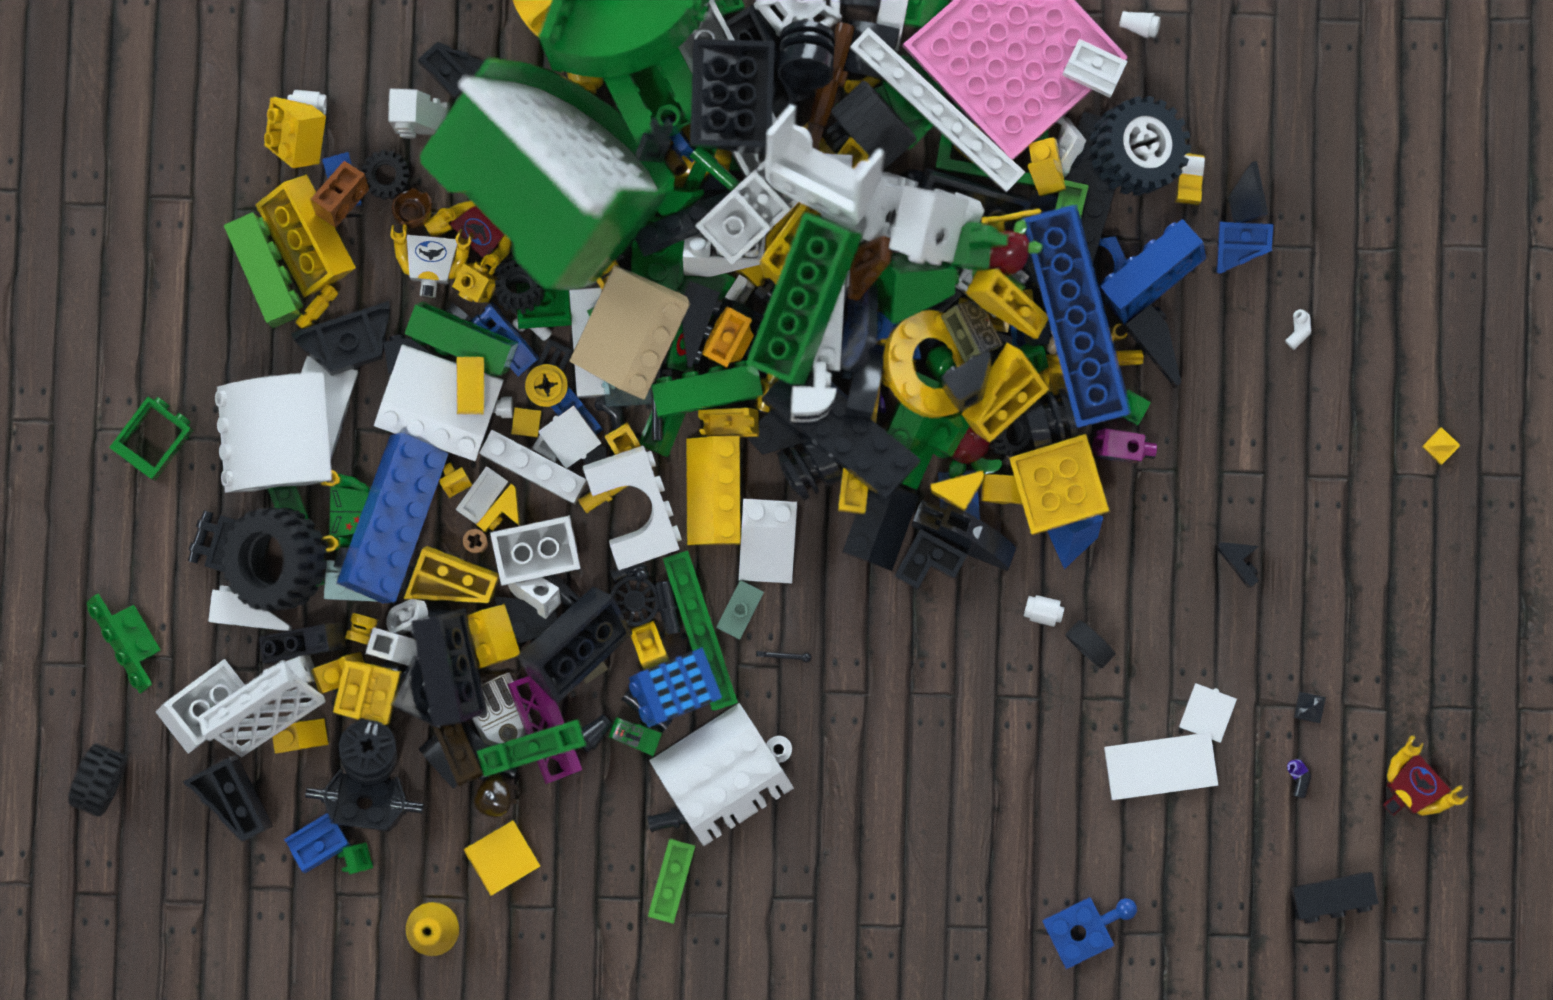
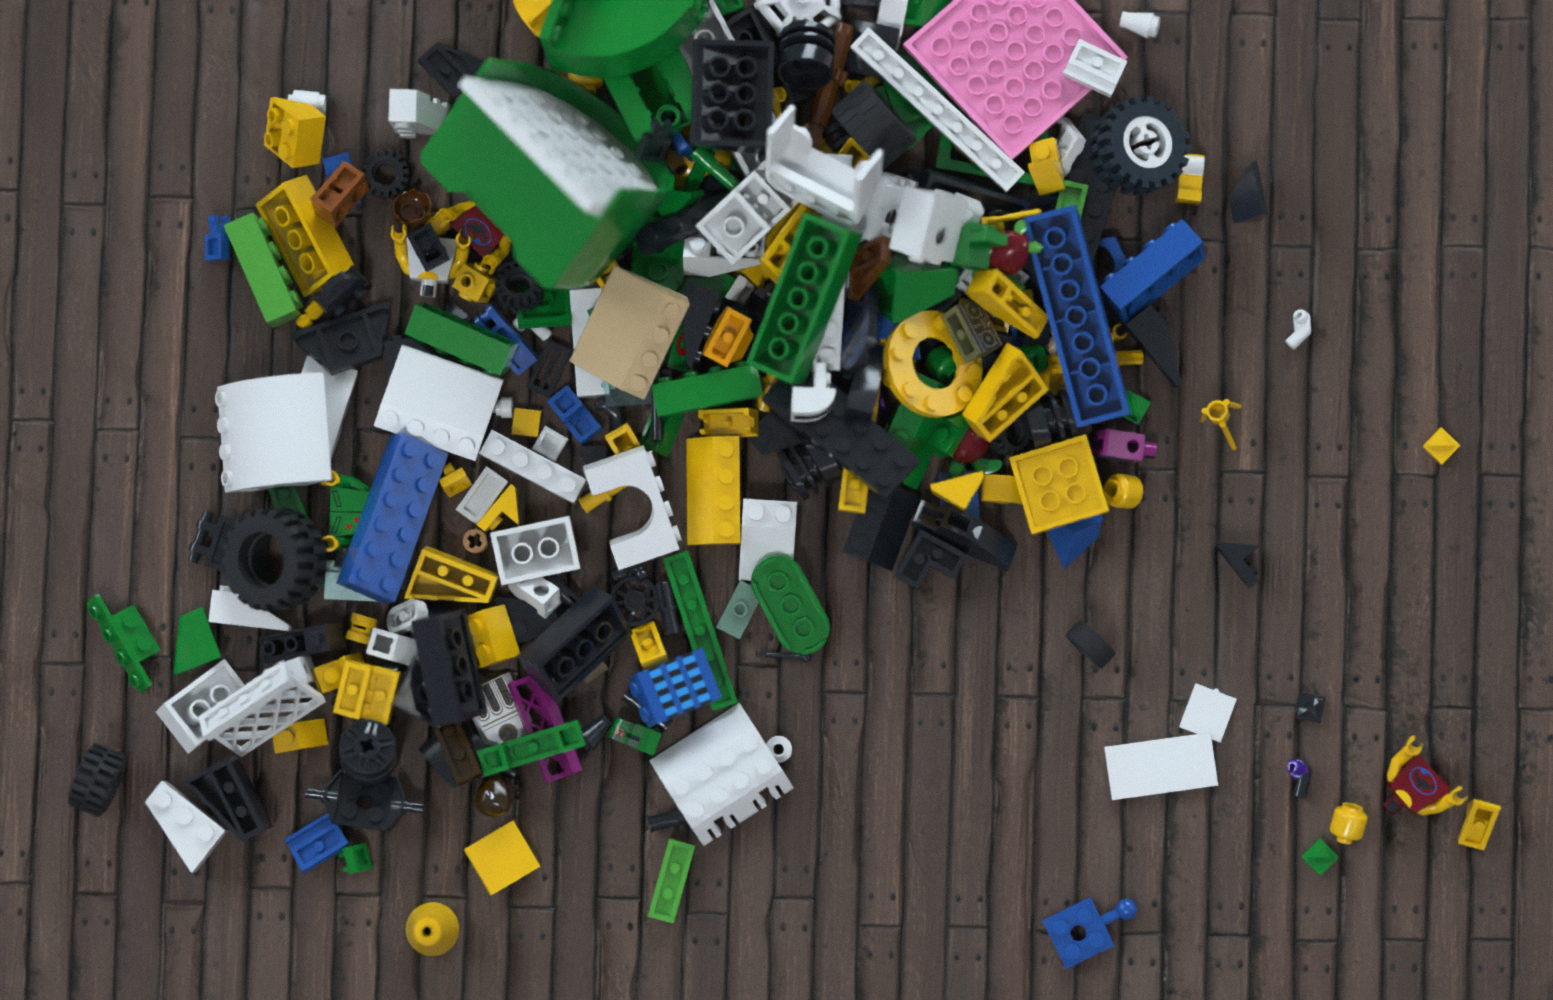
green window [109,396,194,481] -> none
yellow slope [456,357,484,415] -> none
yellow gear [525,364,568,407] -> none
white piece [538,406,601,469] -> none
black slope [942,351,992,413] -> none
white brick [1024,595,1064,627] -> none
blue wing [1216,221,1273,273] -> none
black brick [1290,871,1379,924] -> none
none -> white wedge [145,781,229,873]
none -> green slope [173,607,222,676]
none -> blue plate [204,214,231,262]
none -> black slope [314,265,371,320]
none -> black slope [407,223,450,272]
none -> green tile [751,554,830,655]
none -> yellow hand [772,87,786,120]
none -> yellow head [1103,473,1143,509]
none -> yellow plant [1200,399,1242,450]
none -> green tile [1300,838,1339,876]
none -> yellow head [1329,802,1368,844]
none -> yellow slope [1458,799,1500,850]

